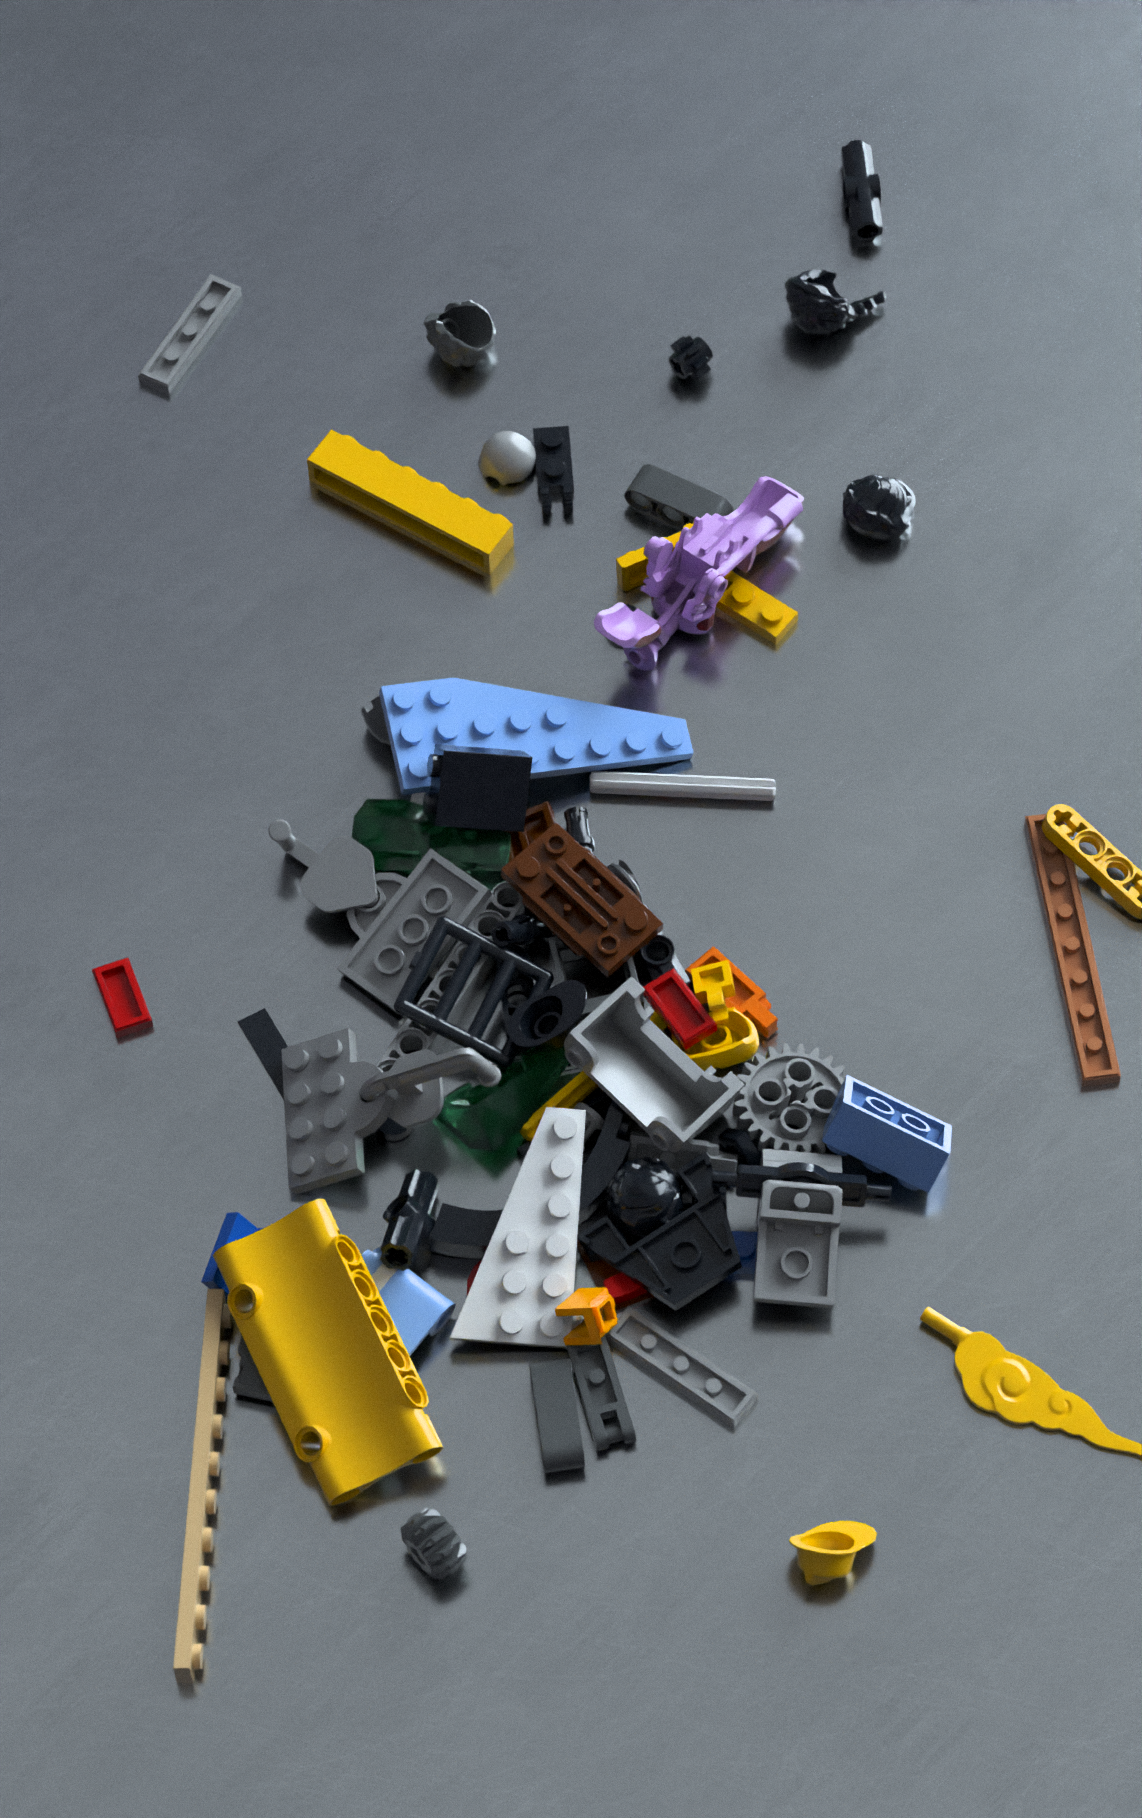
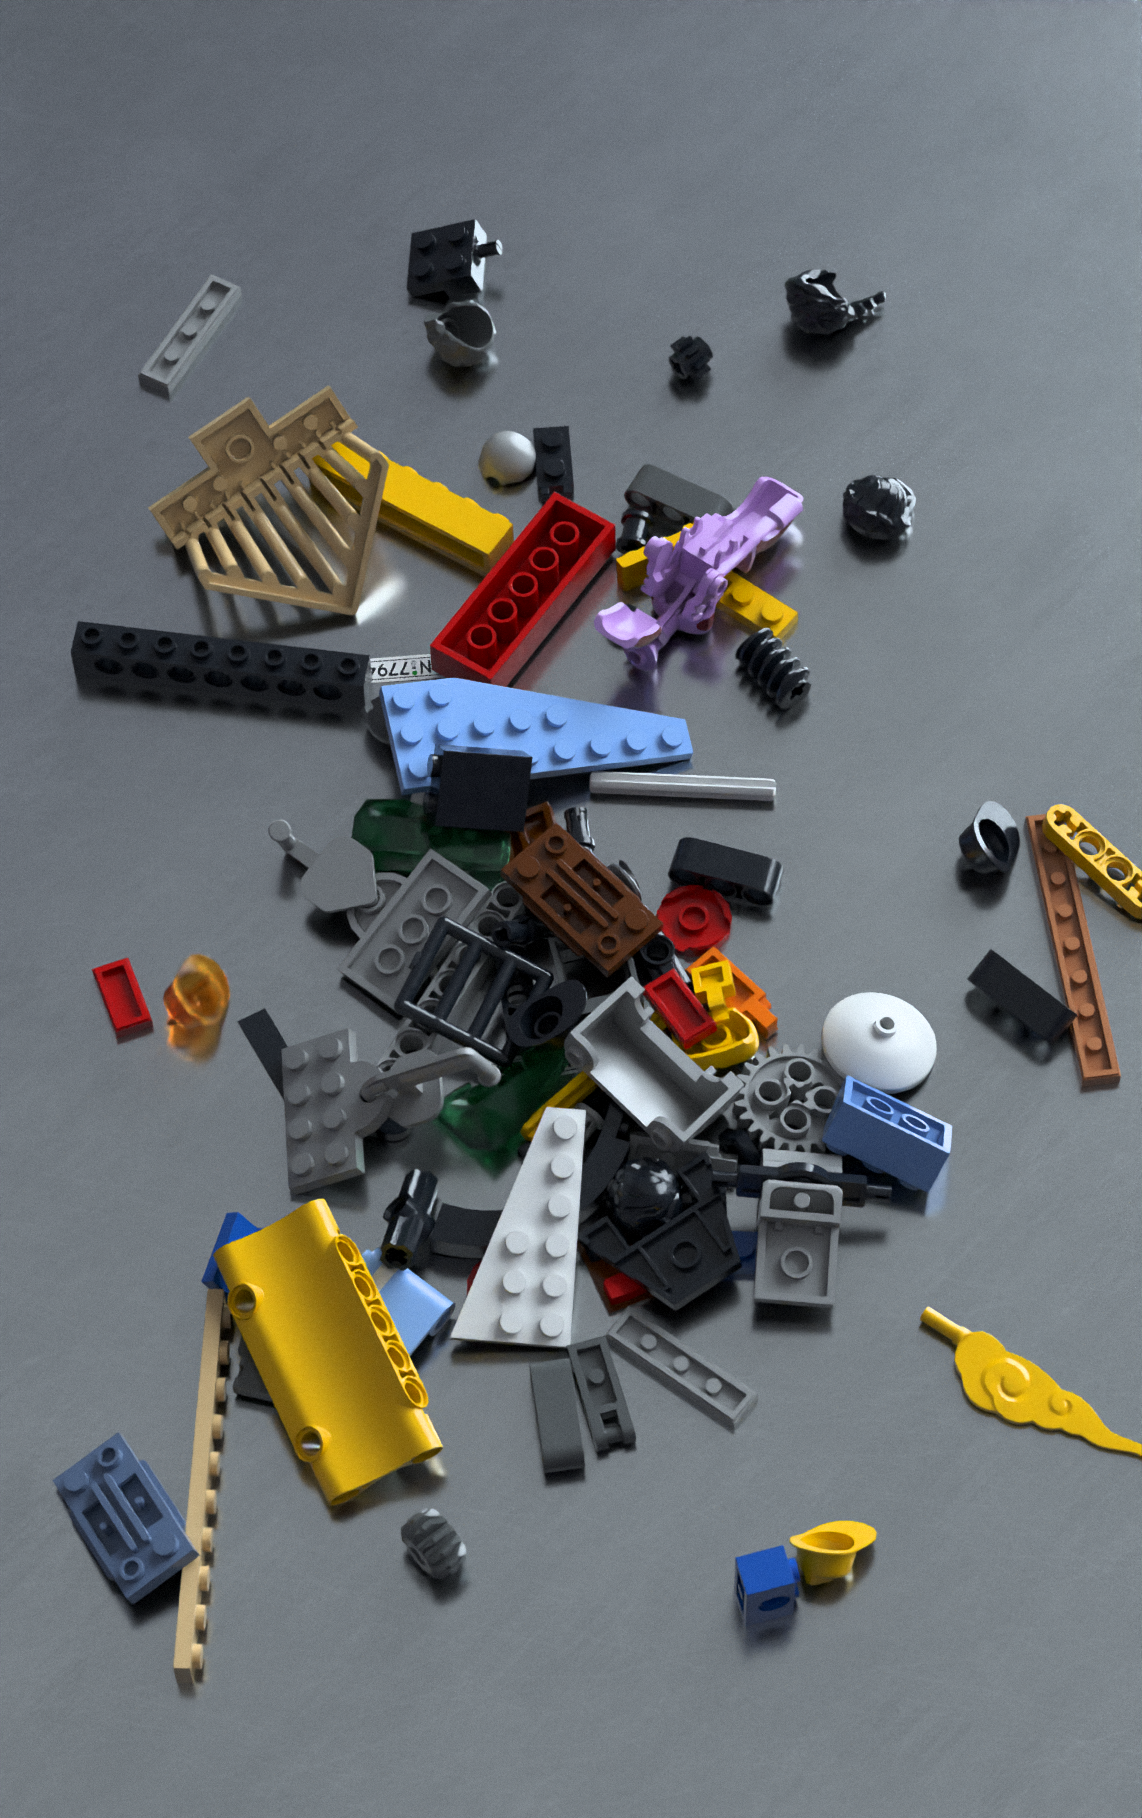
light orange window [555,1287,618,1345] -> none
black piece [841,140,883,241] -> none
none -> sand blue piece [52,1432,200,1605]
none -> black brick [71,621,372,710]
none -> tan plate [148,386,389,615]
none -> clear orange piece [163,954,230,1029]
none -> white sticker [370,654,445,683]
none -> black plate [406,219,502,298]
none -> red brick [430,492,616,687]
none -> black bush [616,509,654,555]
none -> red tile [656,885,732,957]
none -> black beam [668,837,784,907]
none -> blue brick [734,1545,800,1626]
none -> black piece [735,627,811,709]
none -> white dish [821,992,937,1094]
none -> black piece [959,801,1020,874]
none -> black beam [967,949,1078,1046]

